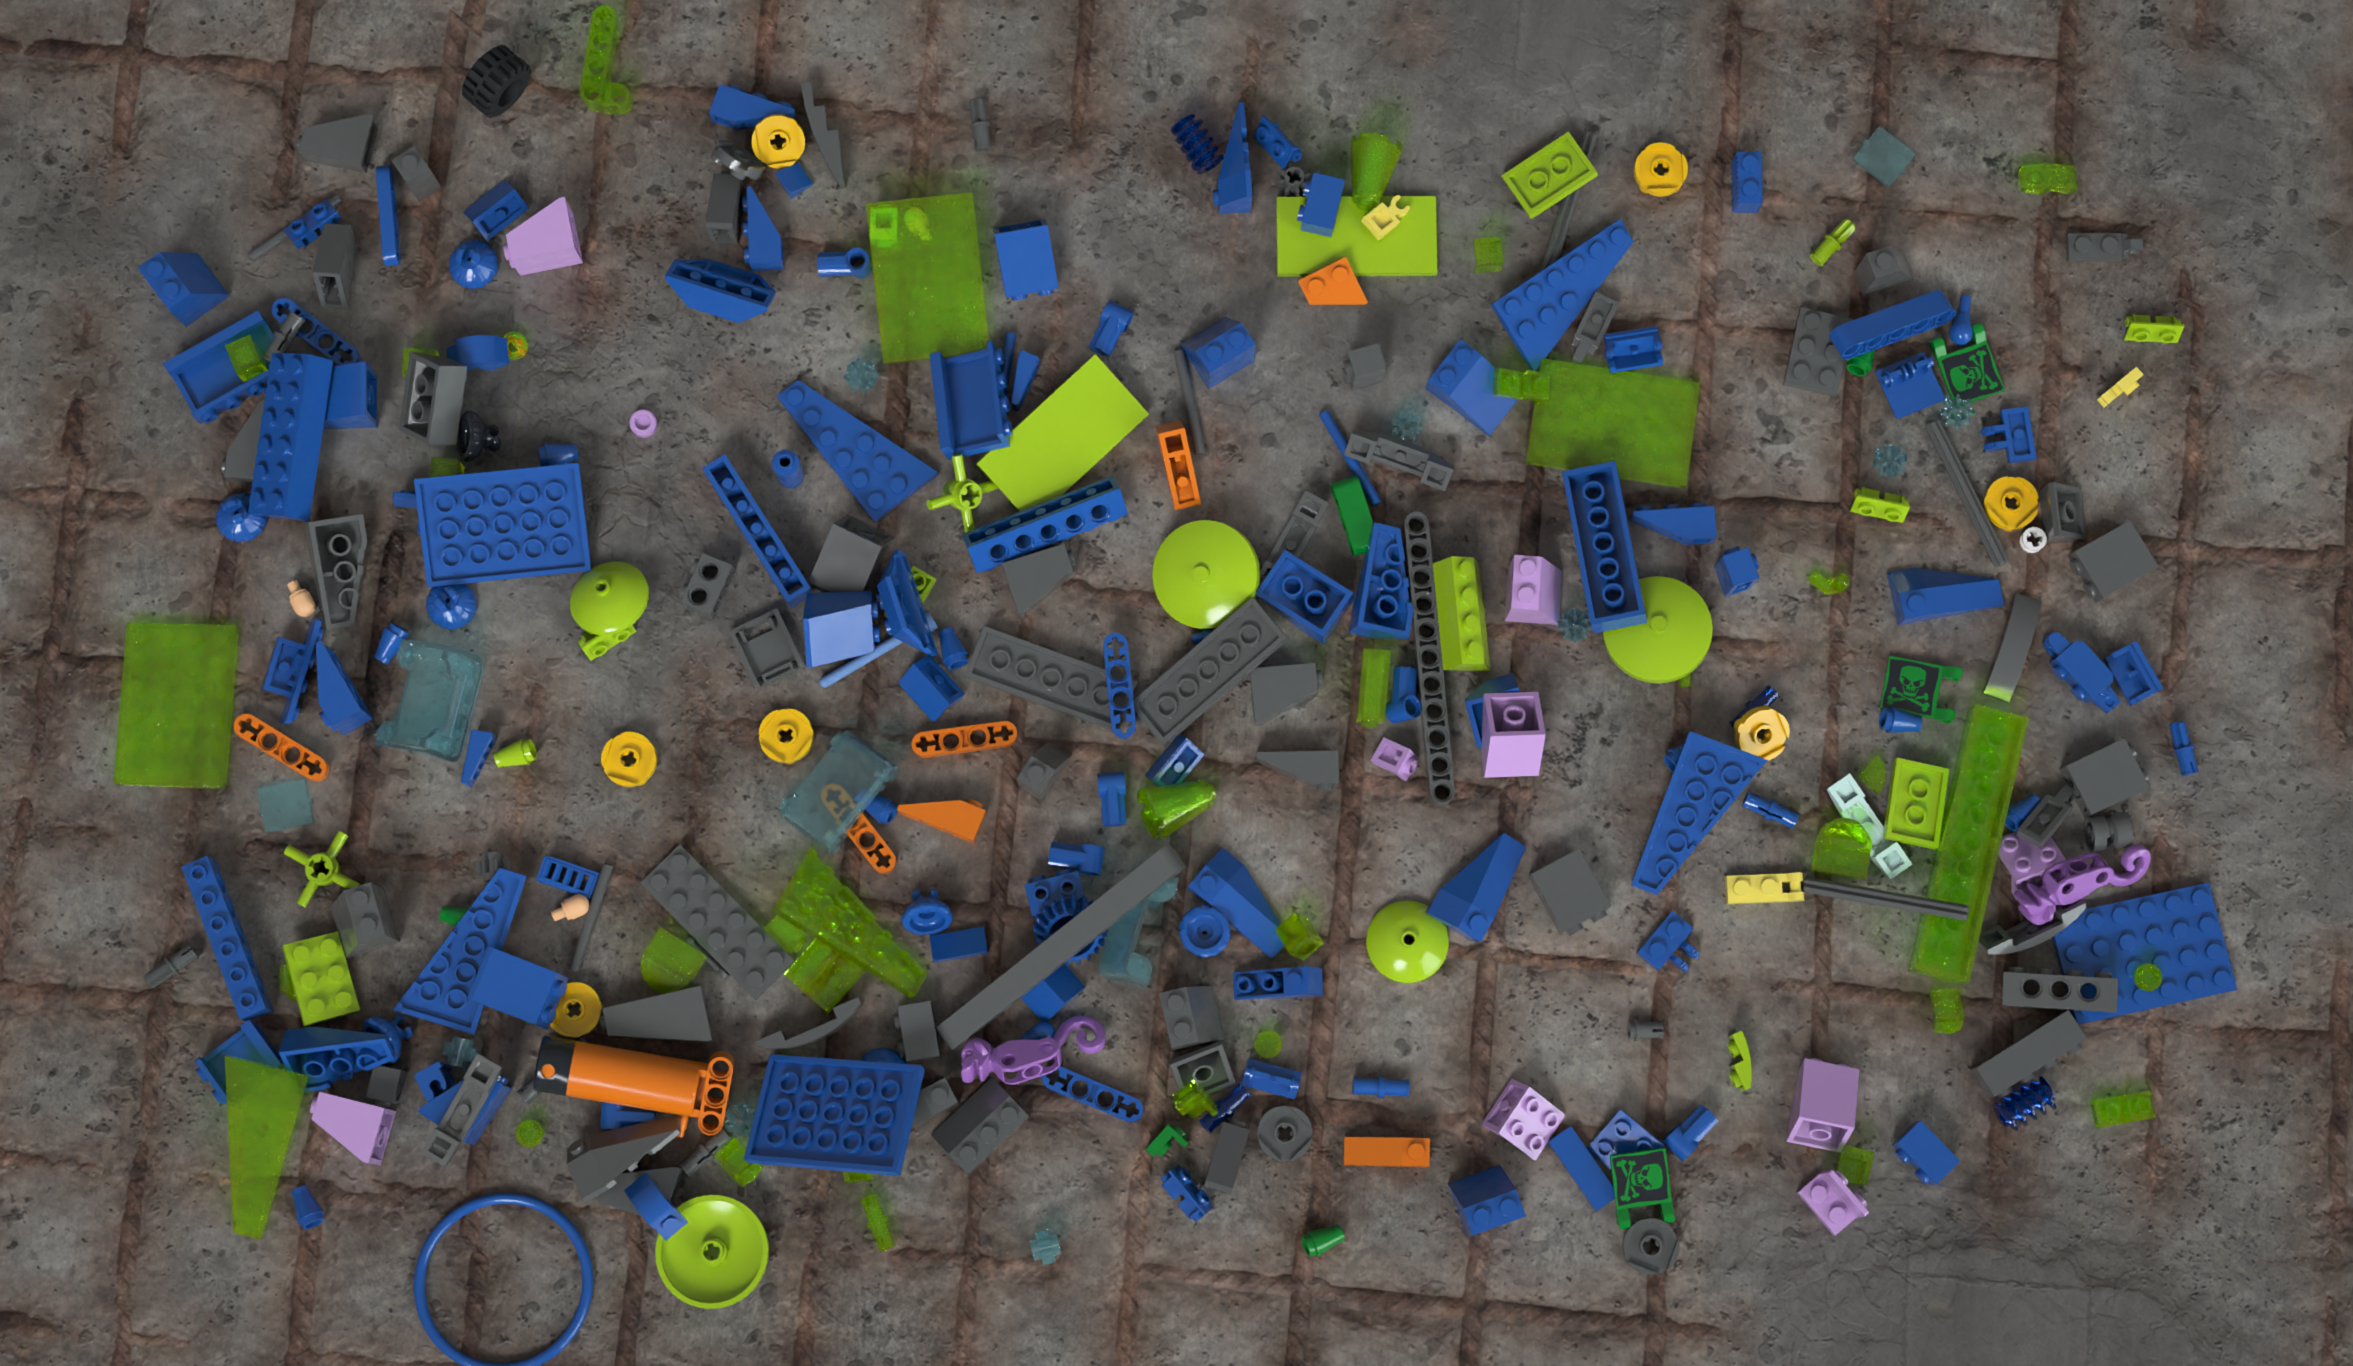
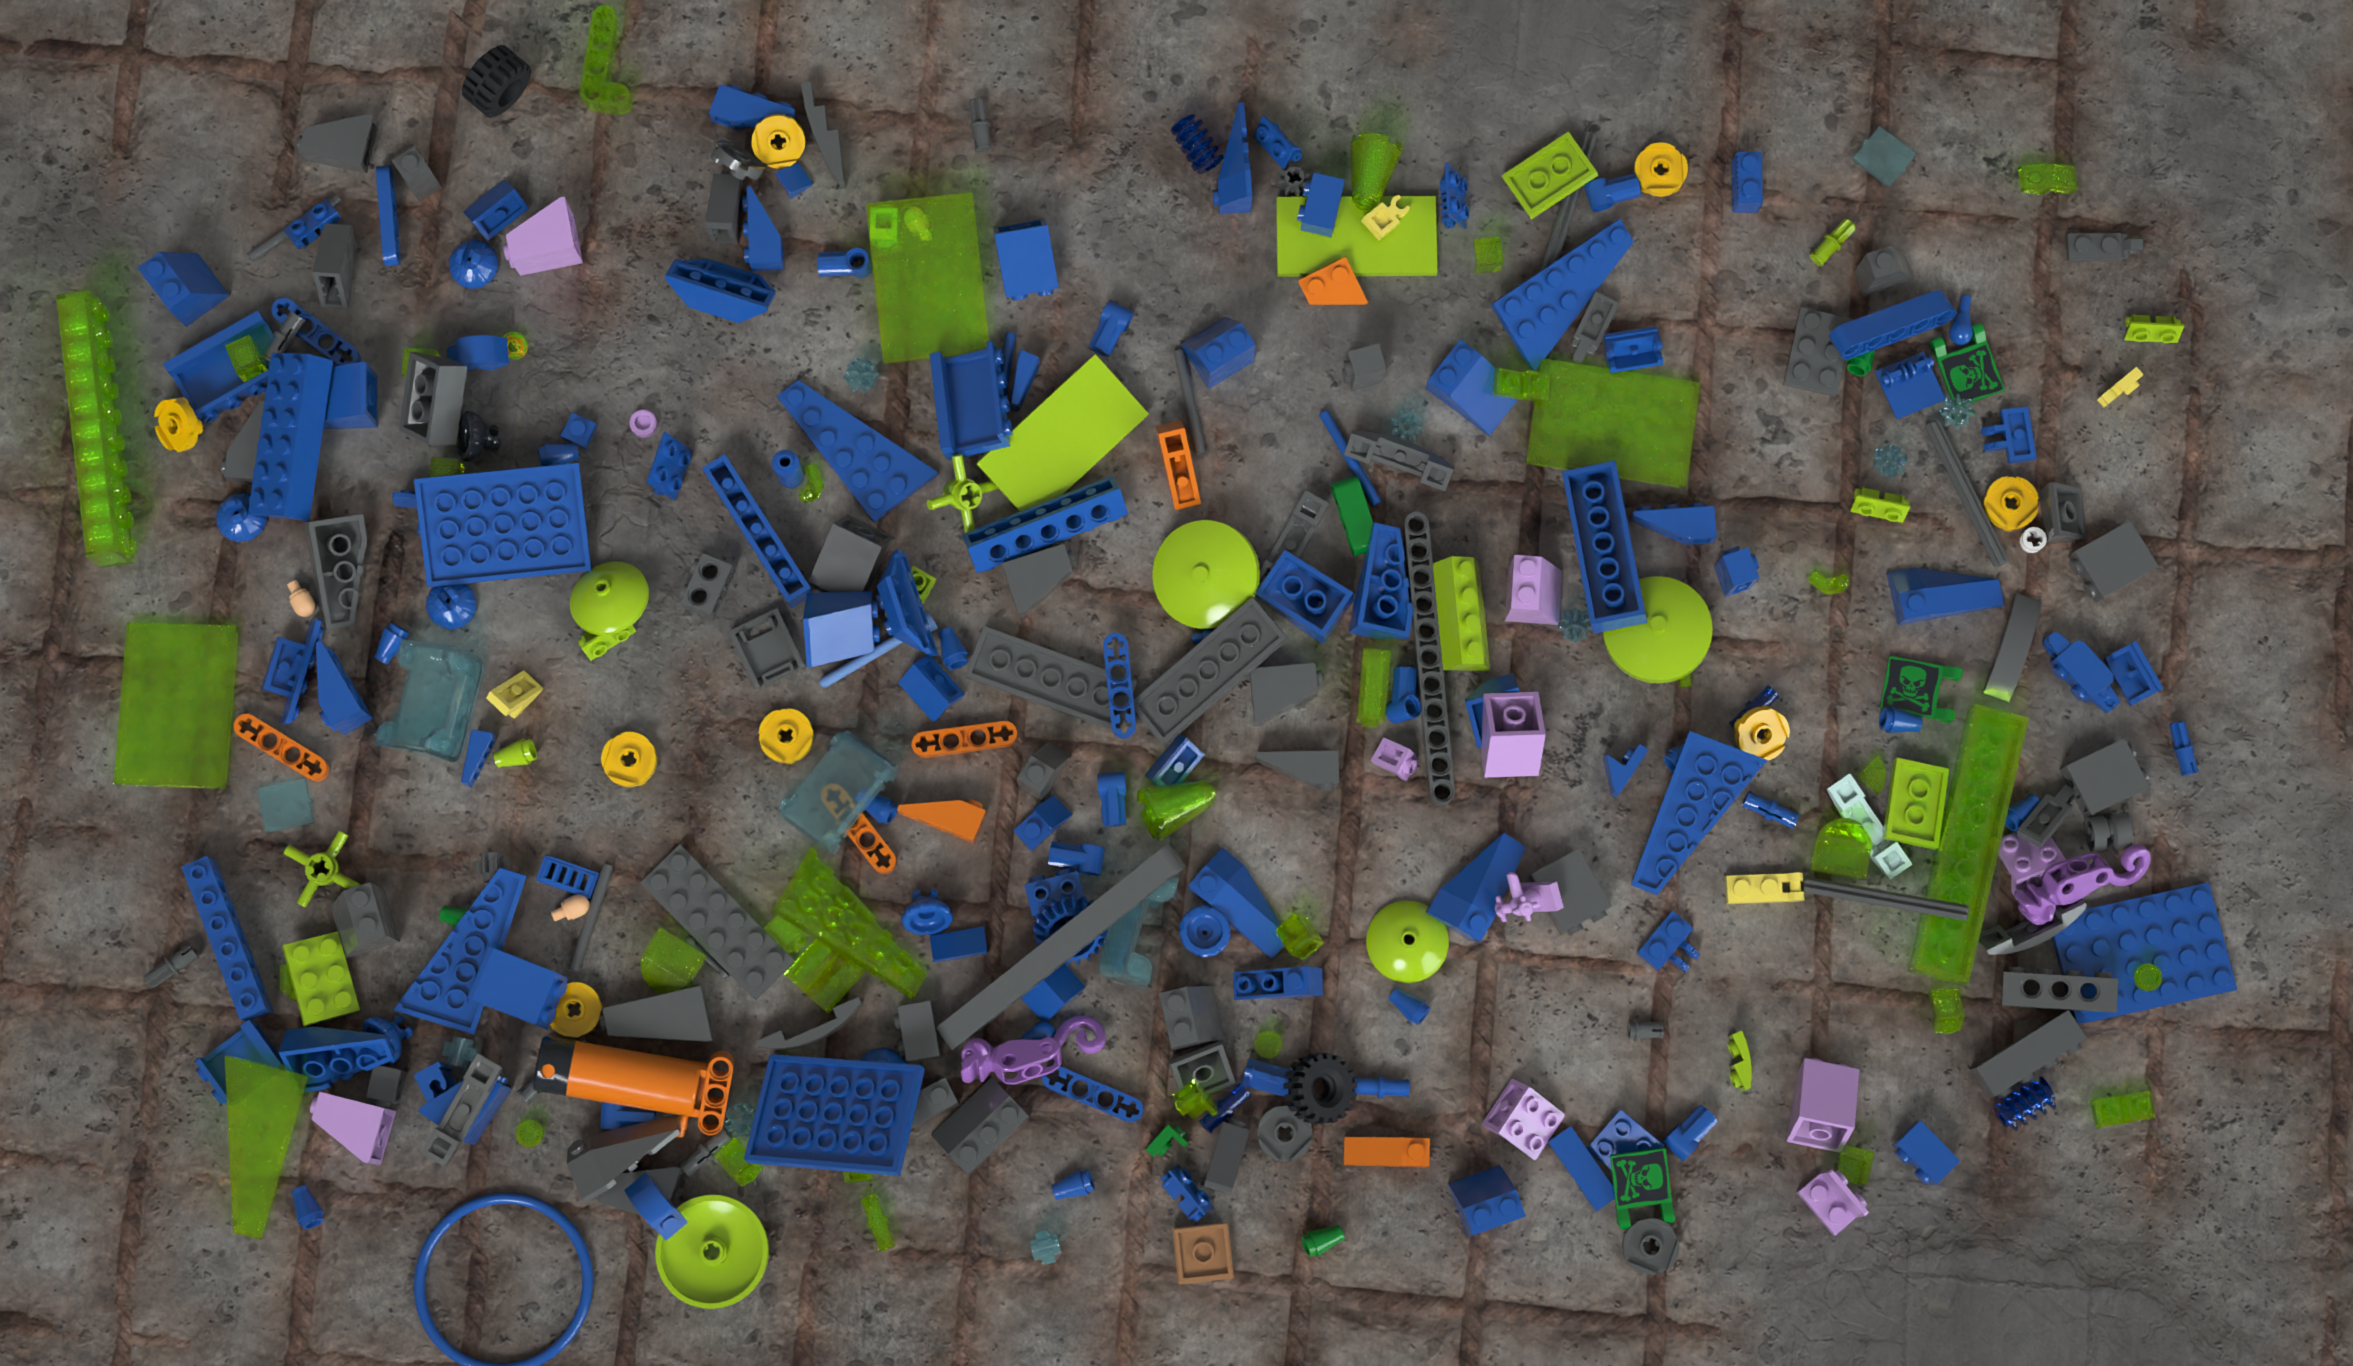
none -> clear neon green brick [56,290,137,568]
none -> yellow plate [154,397,203,452]
none -> light yellow slope [486,670,543,718]
none -> blue plate [560,413,598,449]
none -> blue hinge [646,432,693,500]
none -> clear neon green arm [798,464,824,503]
none -> blue slope [1013,795,1073,852]
none -> blue cone [1051,1169,1095,1200]
none -> medium nougat plate [1172,1222,1234,1285]
none -> black tyre [1283,1053,1357,1124]
none -> blue cone [1388,987,1431,1025]
none -> blue hinge [1440,163,1469,229]
none -> lavender piece [1495,872,1564,922]
none -> blue piece [1584,173,1641,212]
none -> blue slope [1603,744,1649,799]

